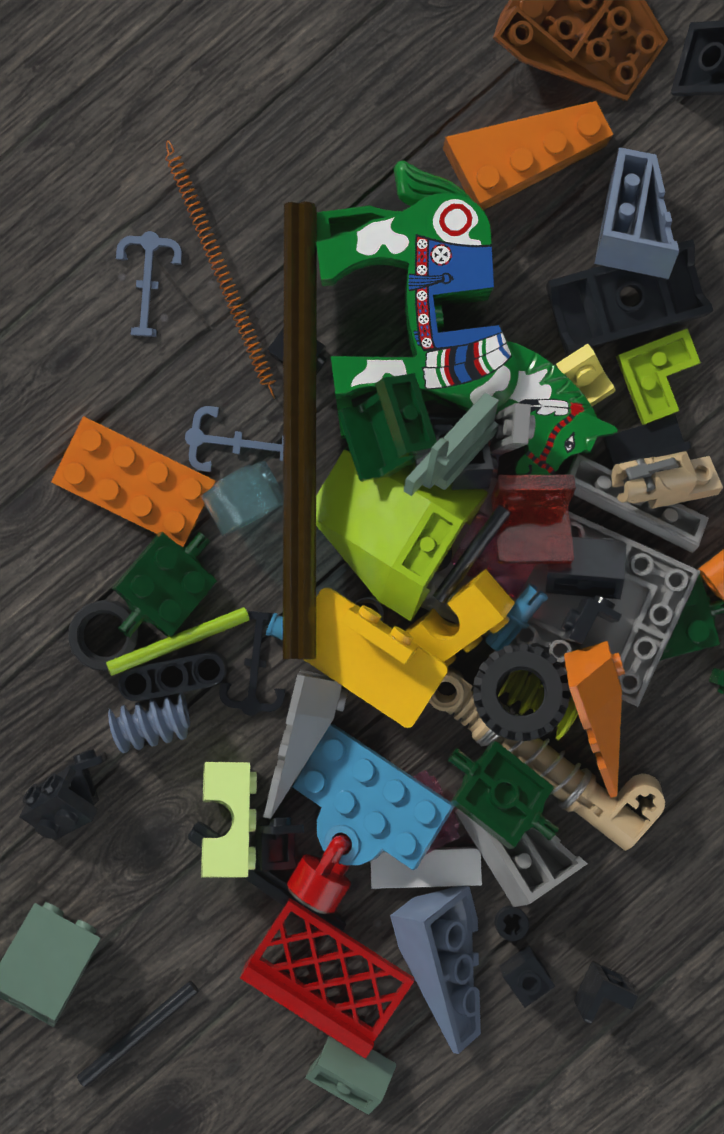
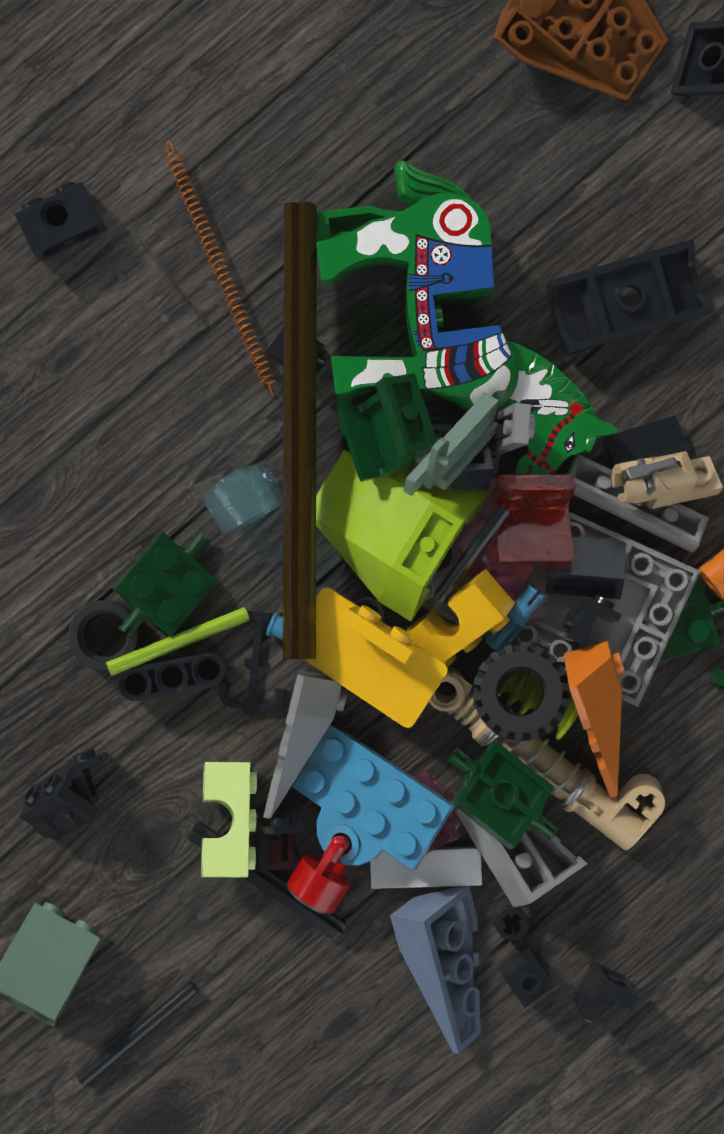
orange plate [51,416,217,547] -> none
sand blue piece [108,692,190,753] -> none
sand blue piece [116,231,182,337] -> none
sand blue piece [185,406,283,472] -> none
red fence [240,898,414,1059] -> none
sand green panel [305,1036,396,1115] -> none
orange wedge [443,101,613,210] -> none
light yellow bracket [556,344,615,406] -> none
sand blue wedge [594,147,679,279] -> none
lime plate [616,328,701,425] -> none
none -> black brick [14,181,107,261]

